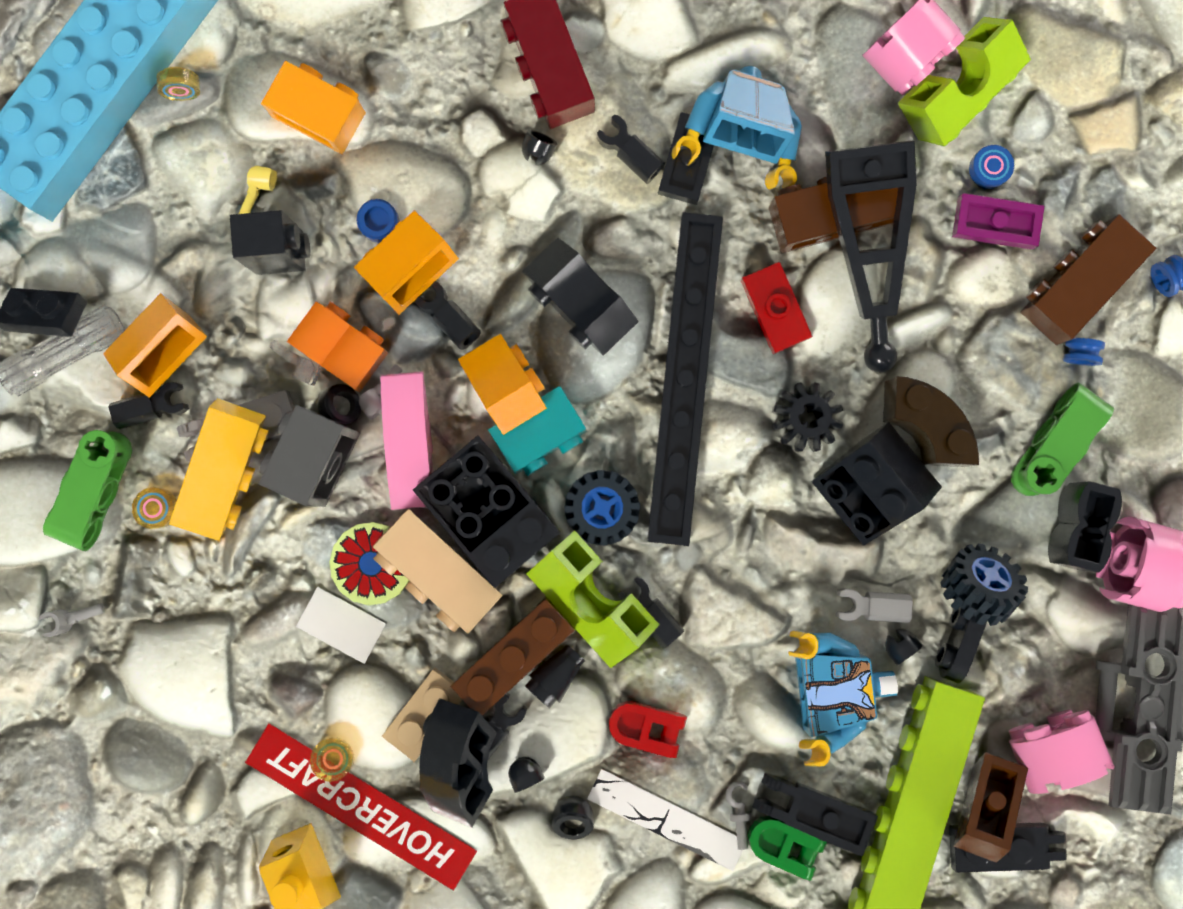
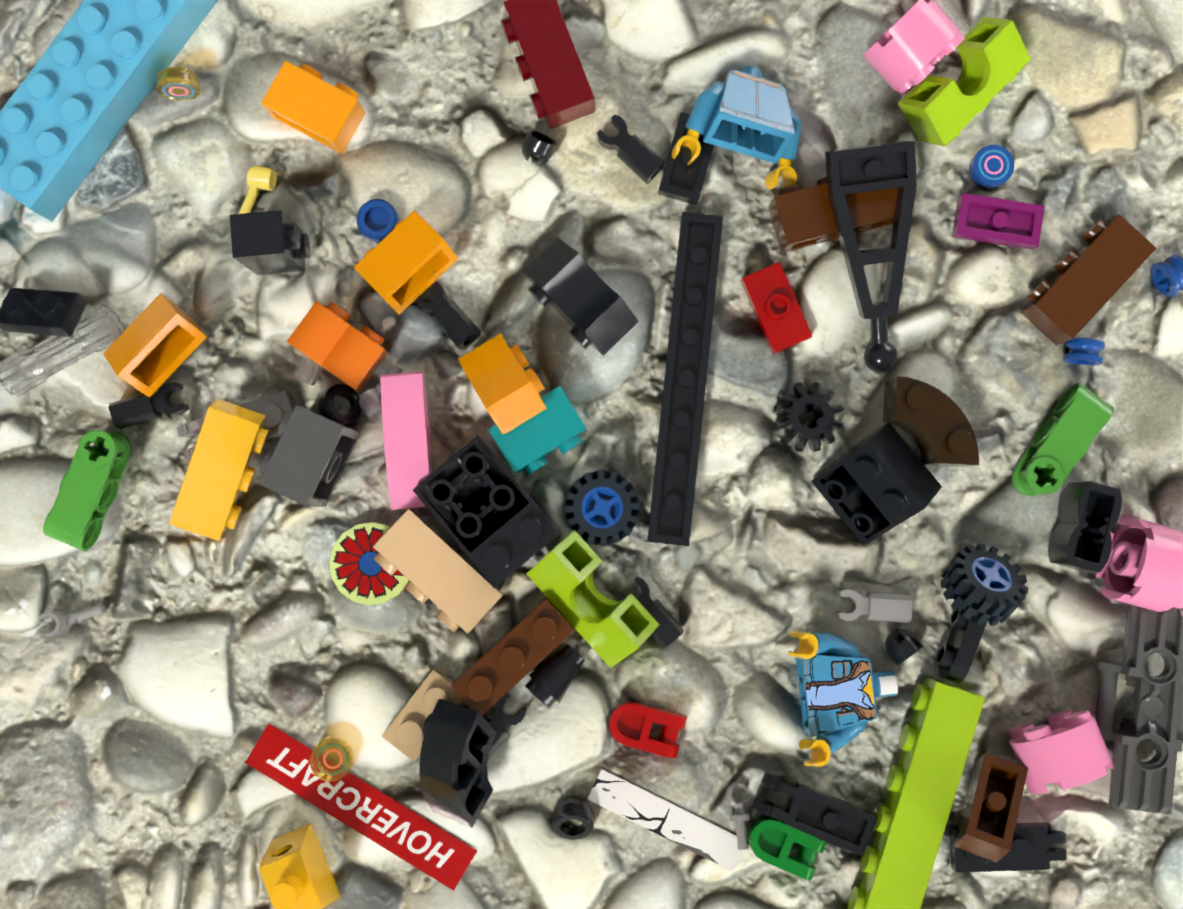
clear yellow tile [132,487,177,529] -> none
white sticker [296,587,386,664] -> none
black hinge [508,757,545,793] -> none

